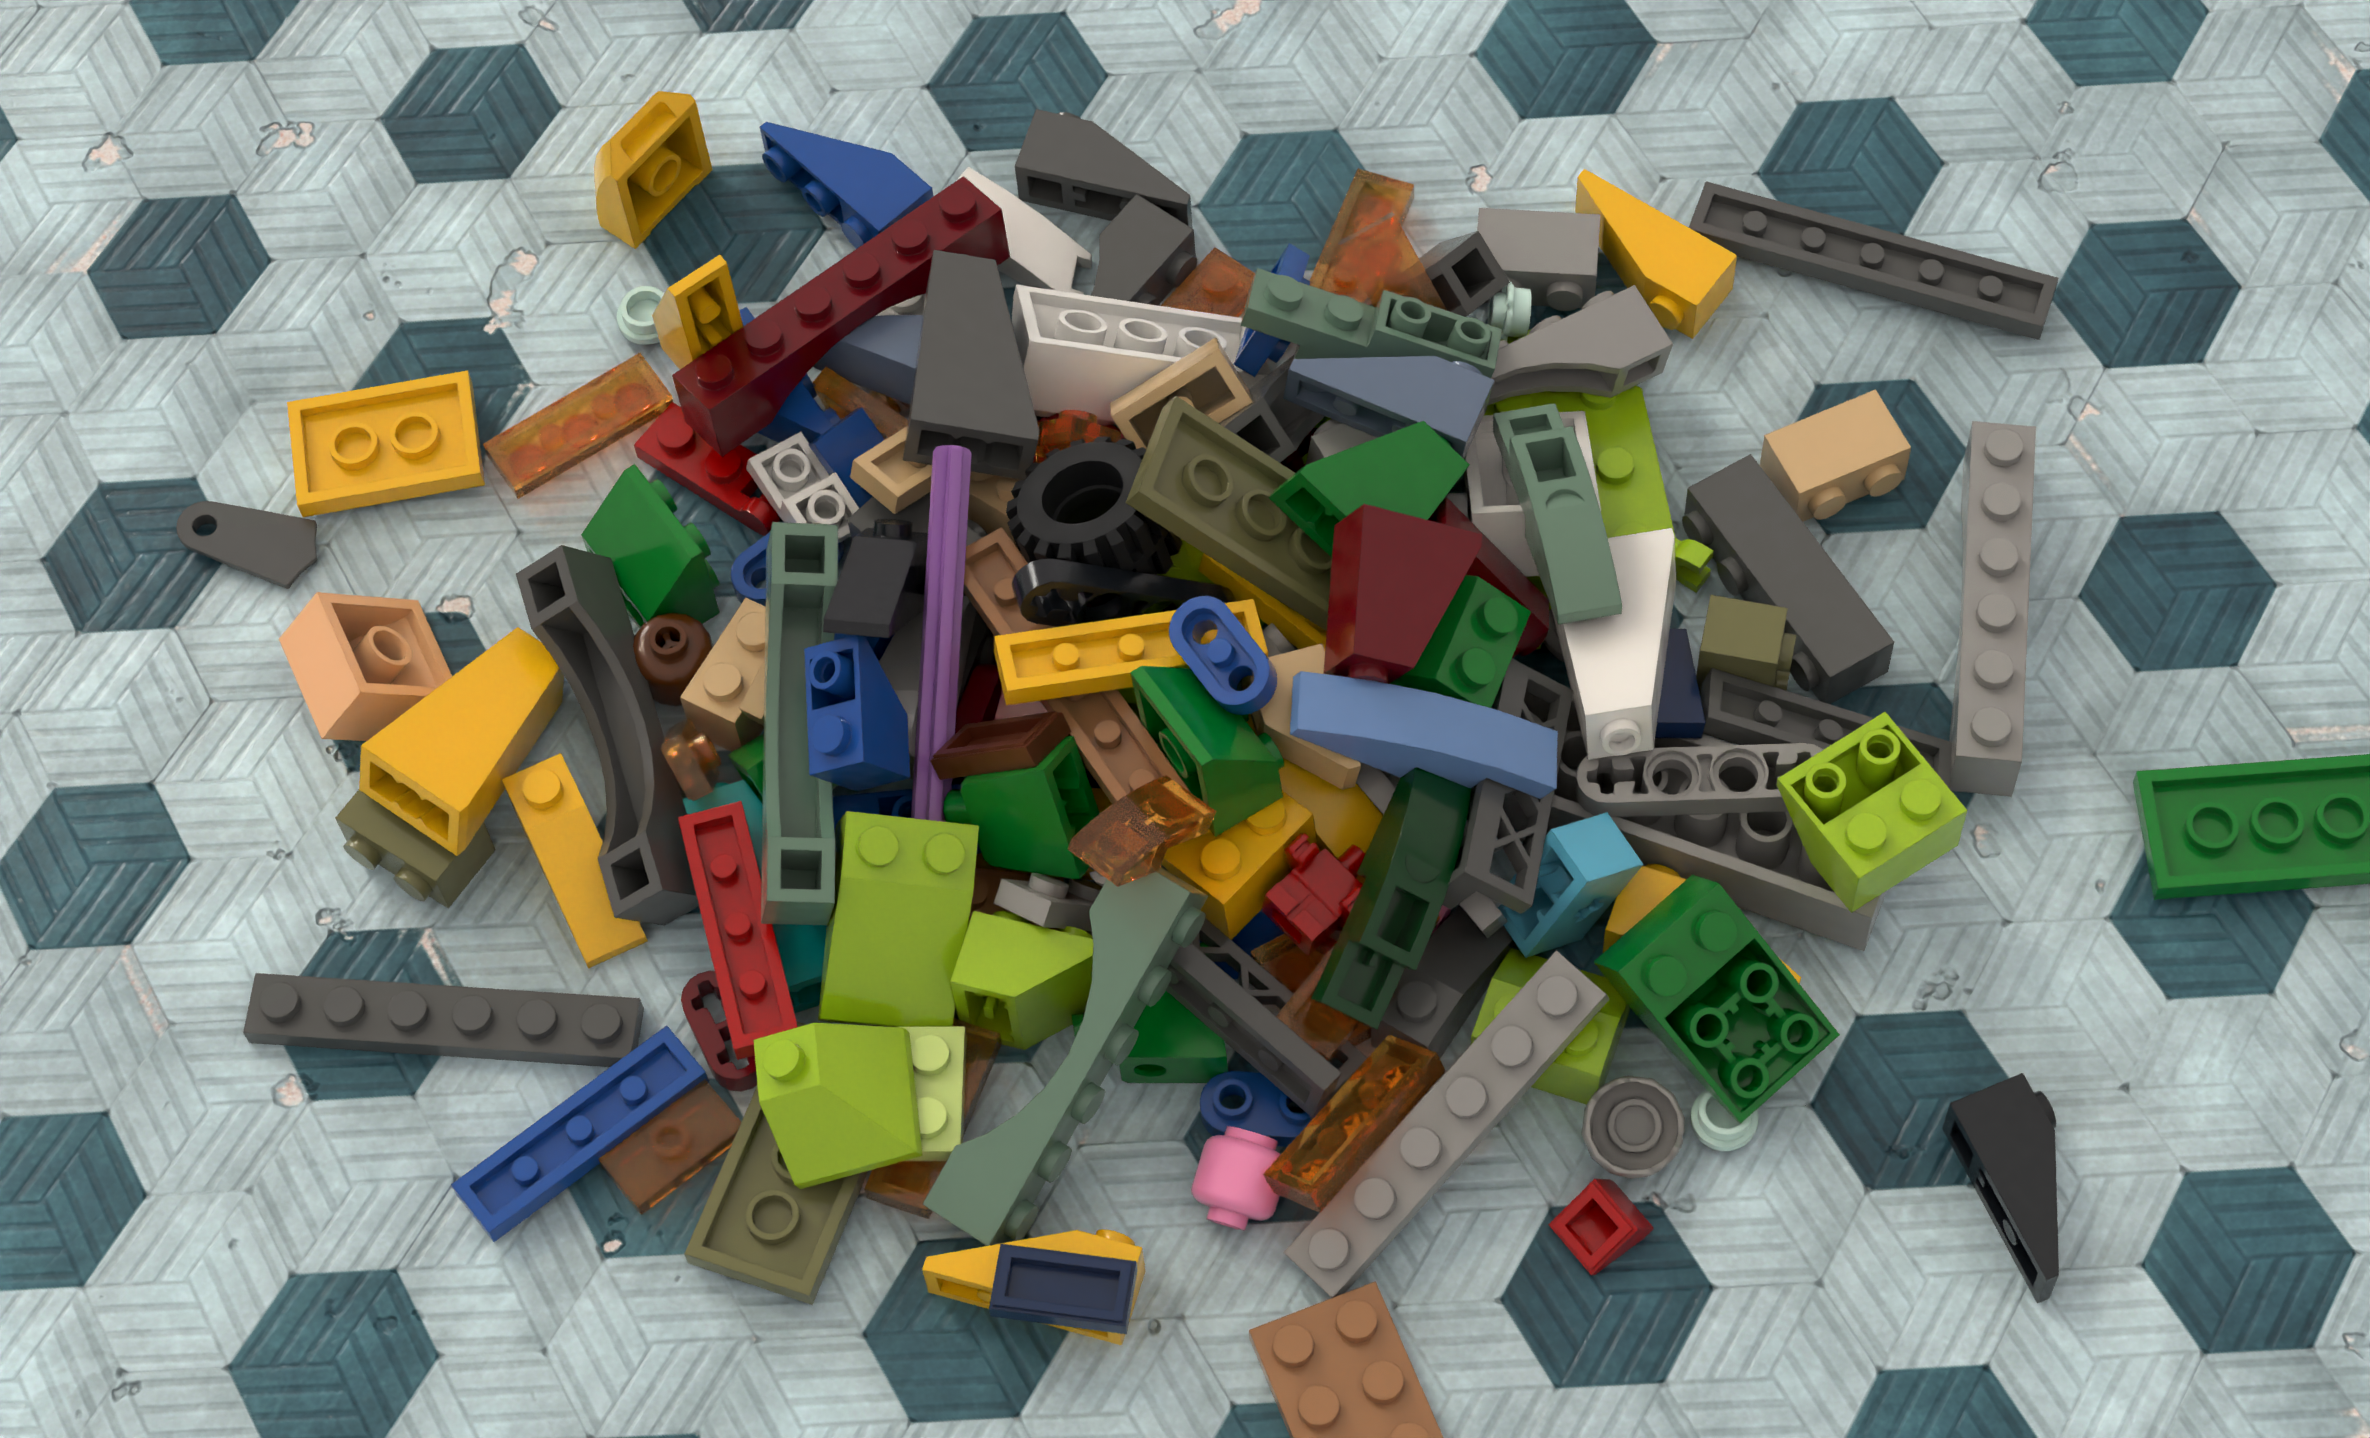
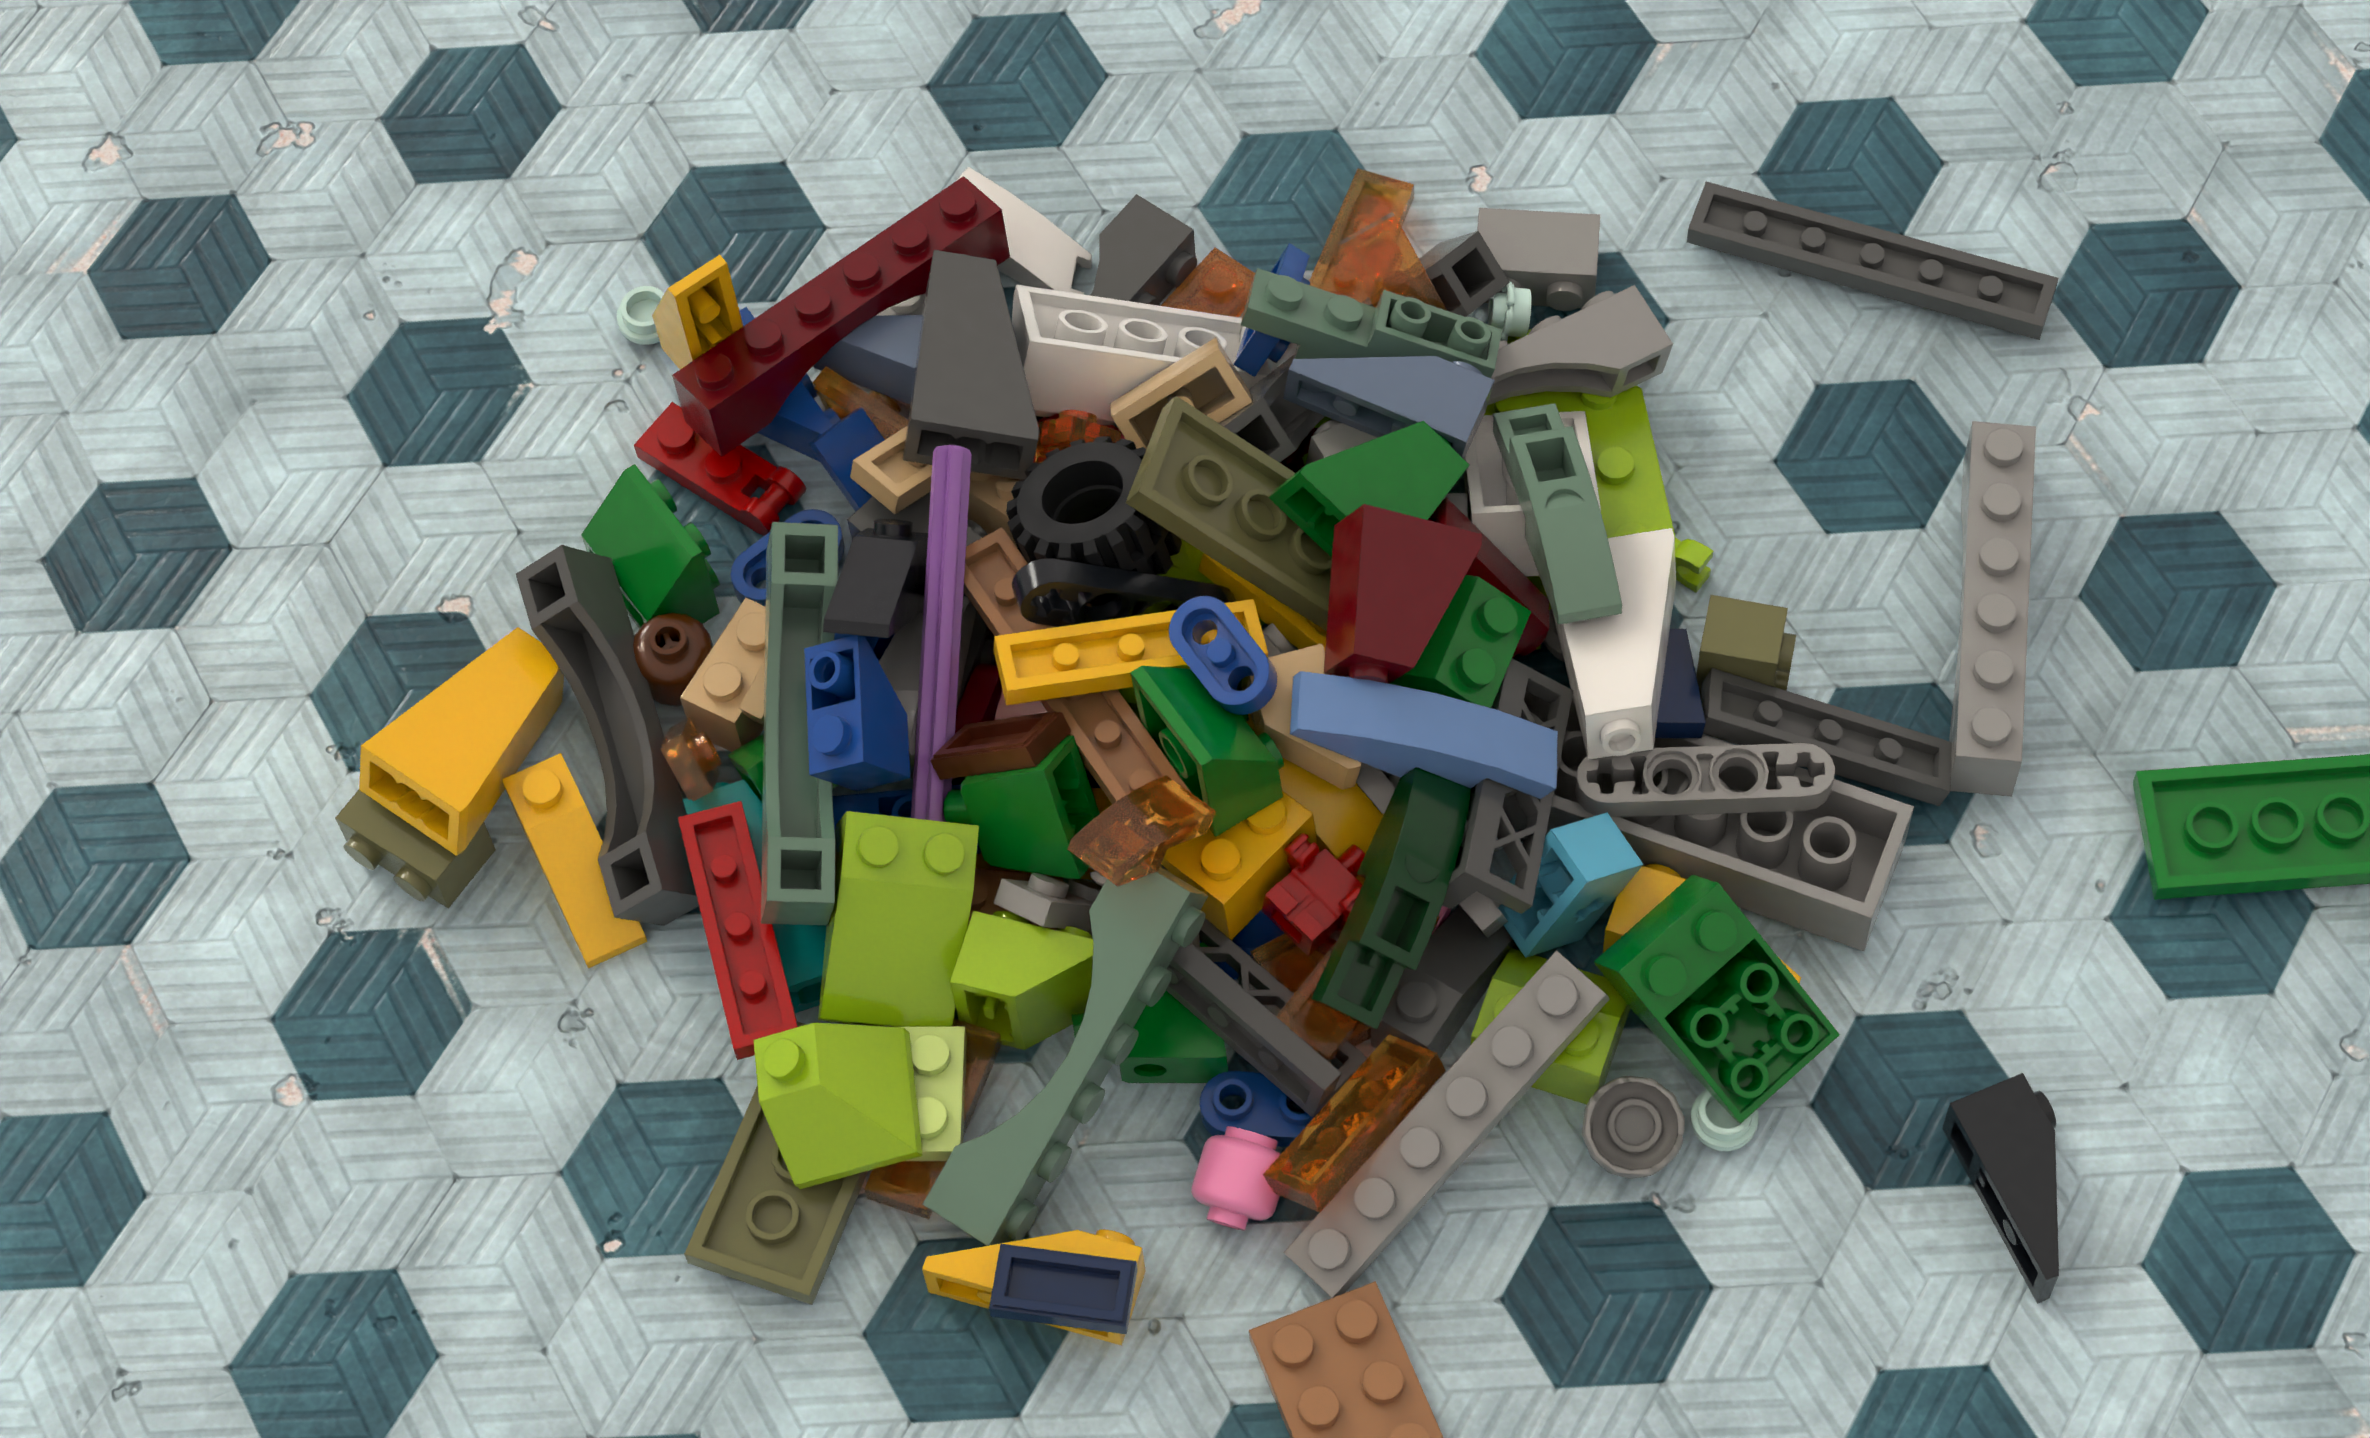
dark grey piece [176,501,317,589] -> none
dark grey plate [243,973,644,1067] -> none
light nougat slope [279,592,452,741] -> none
yellow plate [287,370,485,517] -> none
blue plate [451,1026,709,1242] -> none
clear orange plate [483,353,674,499] -> none
yellow slope [594,91,712,249] -> none
clear orange plate [598,1079,741,1215] -> none
dark red beam [681,971,757,1092] -> none
white slope [746,432,859,543] -> none
blue slope [760,122,933,249] -> none
dark grey slope [1015,109,1193,229] -> none
red slope [1548,1179,1653,1275] -> none
yellow slope [1575,169,1737,339] -> none
dark grey brick [1682,454,1894,704] -> none
tan brick [1760,389,1911,521] -> none
lime slope [1776,712,1968,913] -> none

